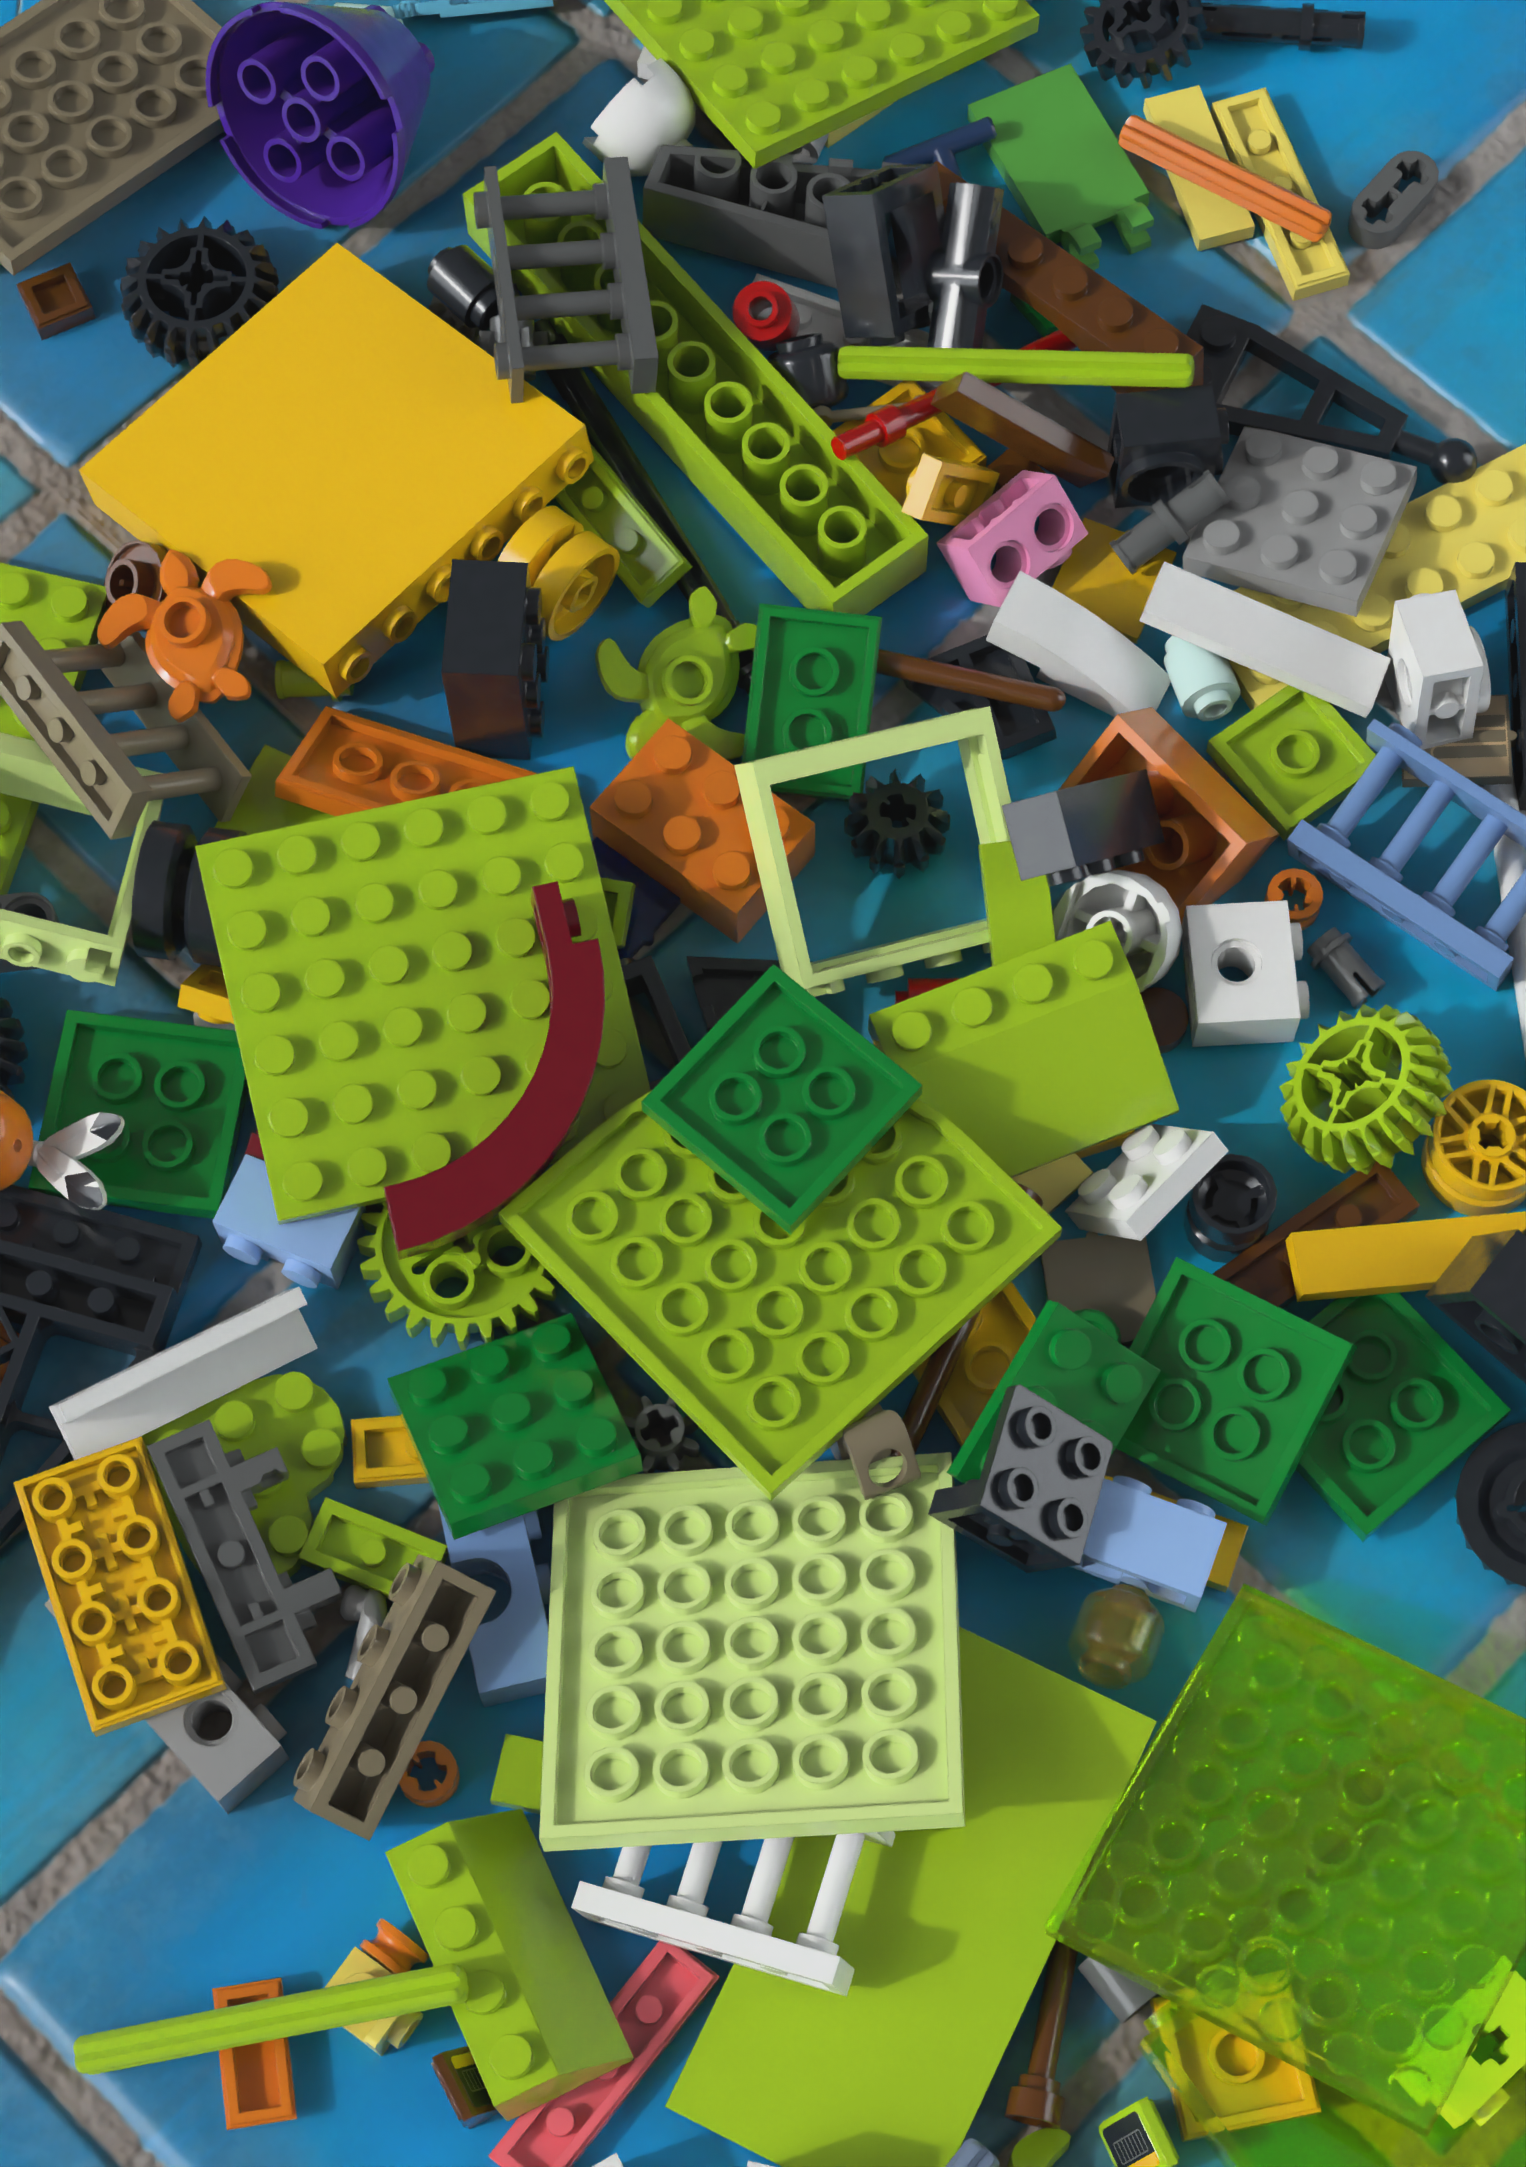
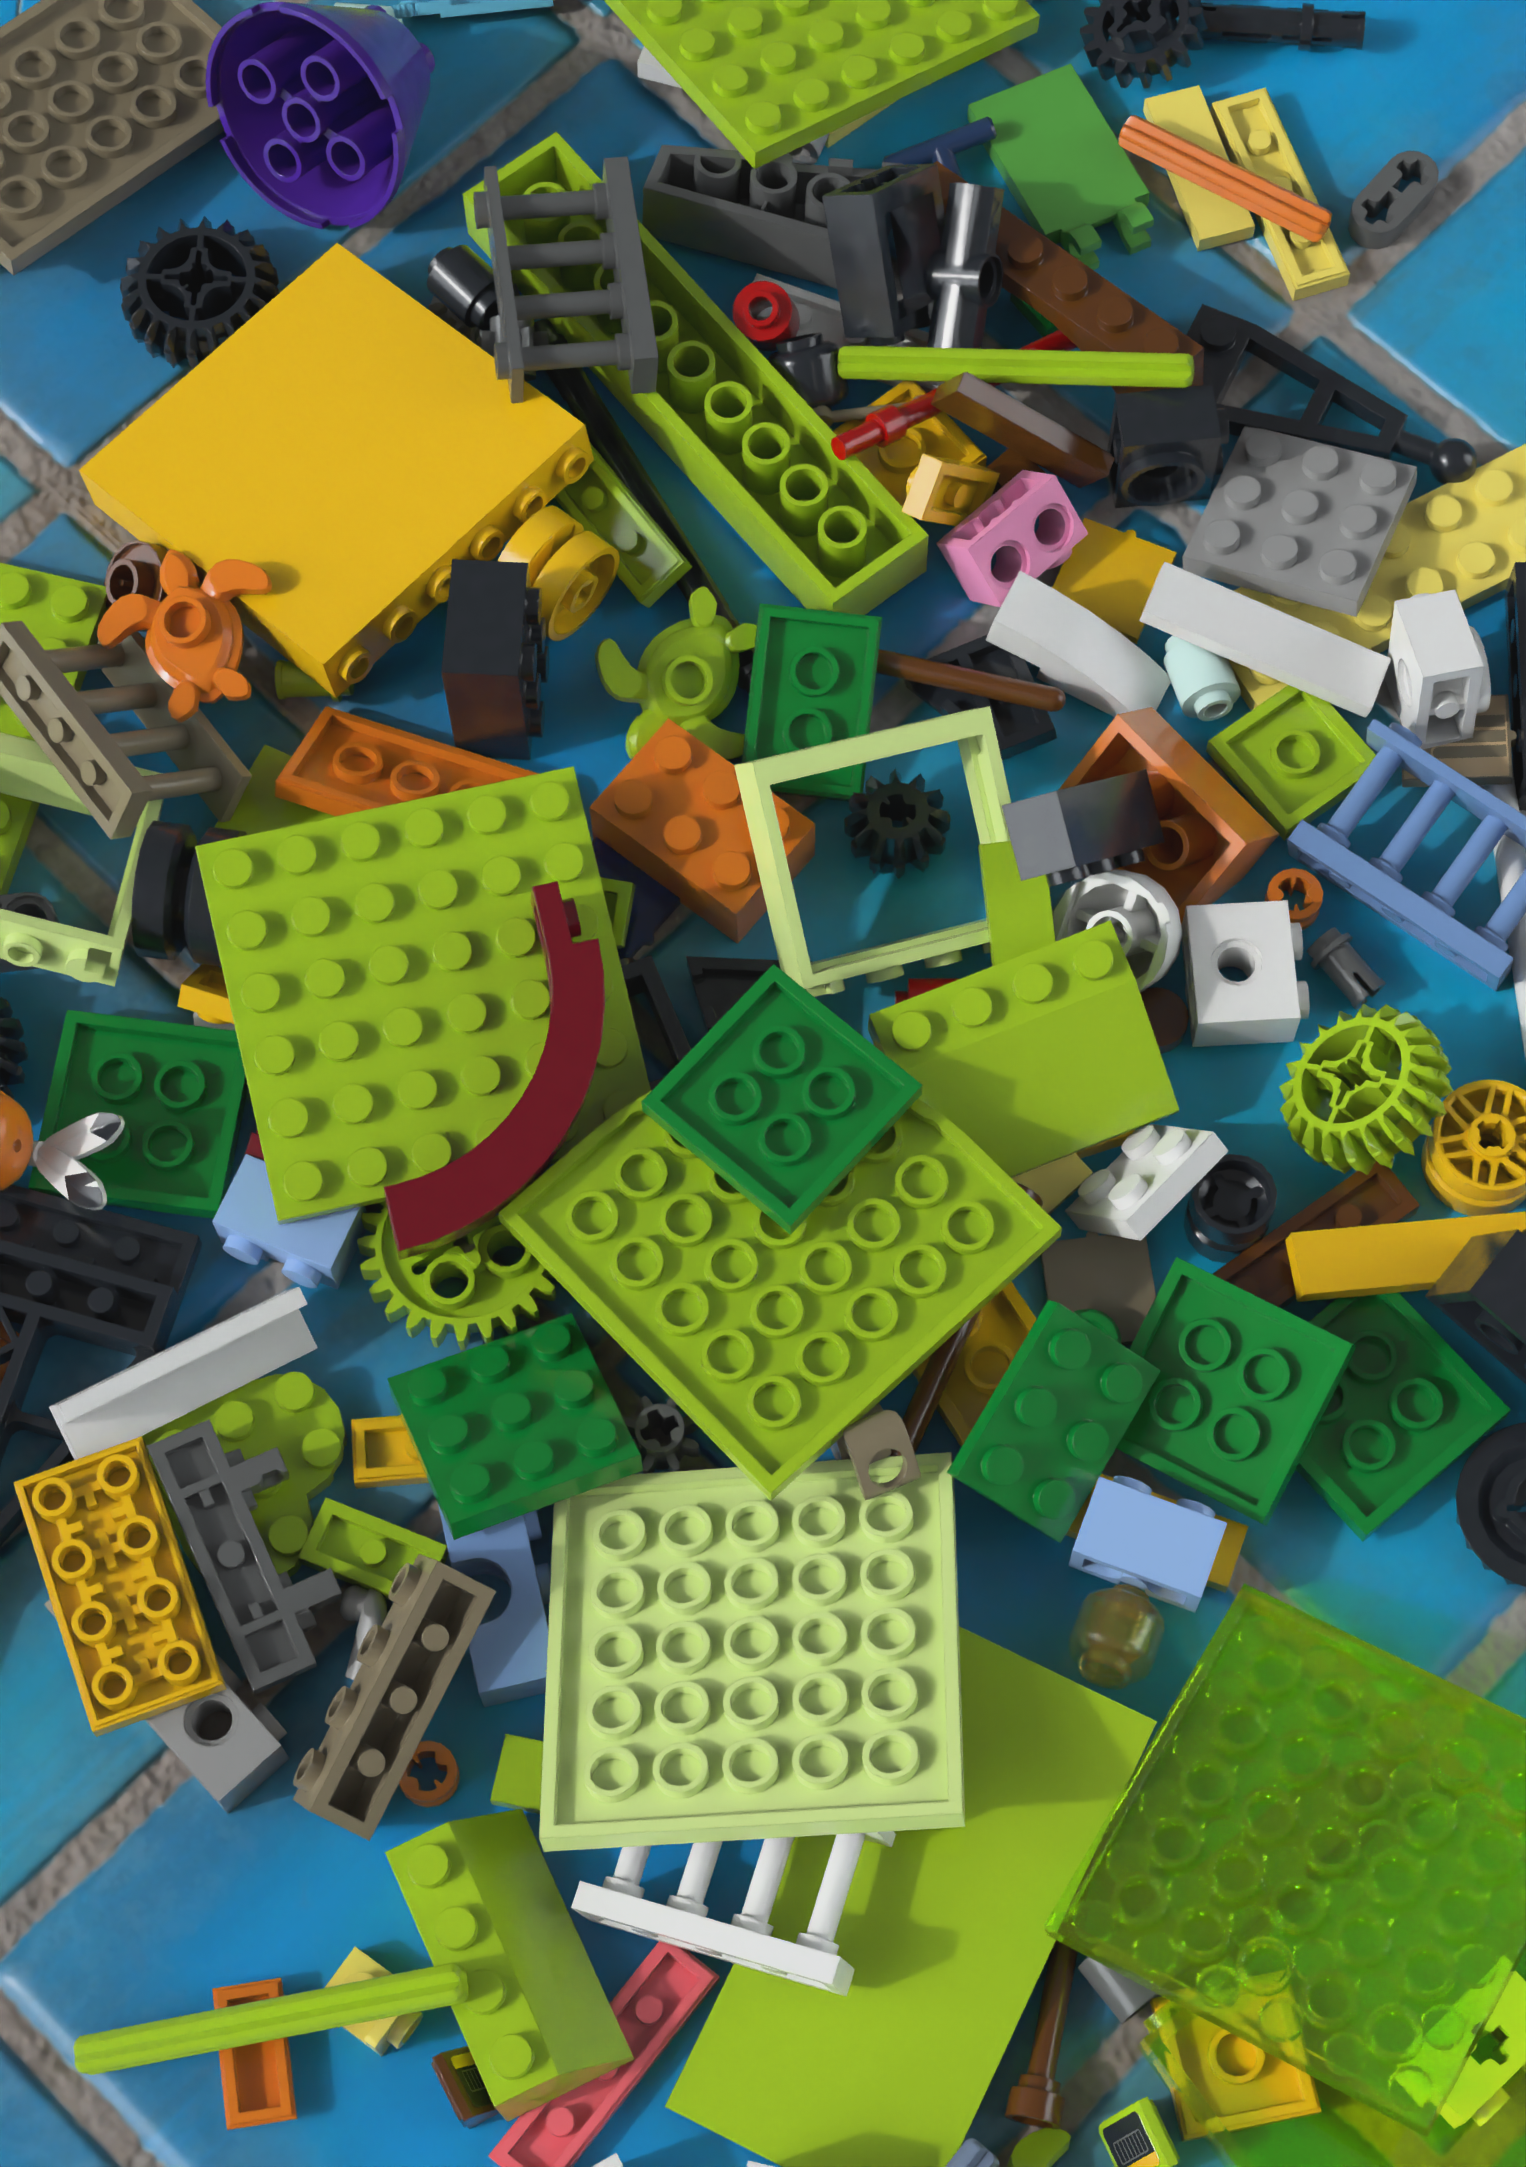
reddish brown tile [16,262,96,340] -> none
orange bush [359,1918,429,1974] -> none
white cylinder [582,58,696,177] -> none
black bracket [928,1384,1113,1573] -> none
dark grey pin [1109,470,1231,575] -> none

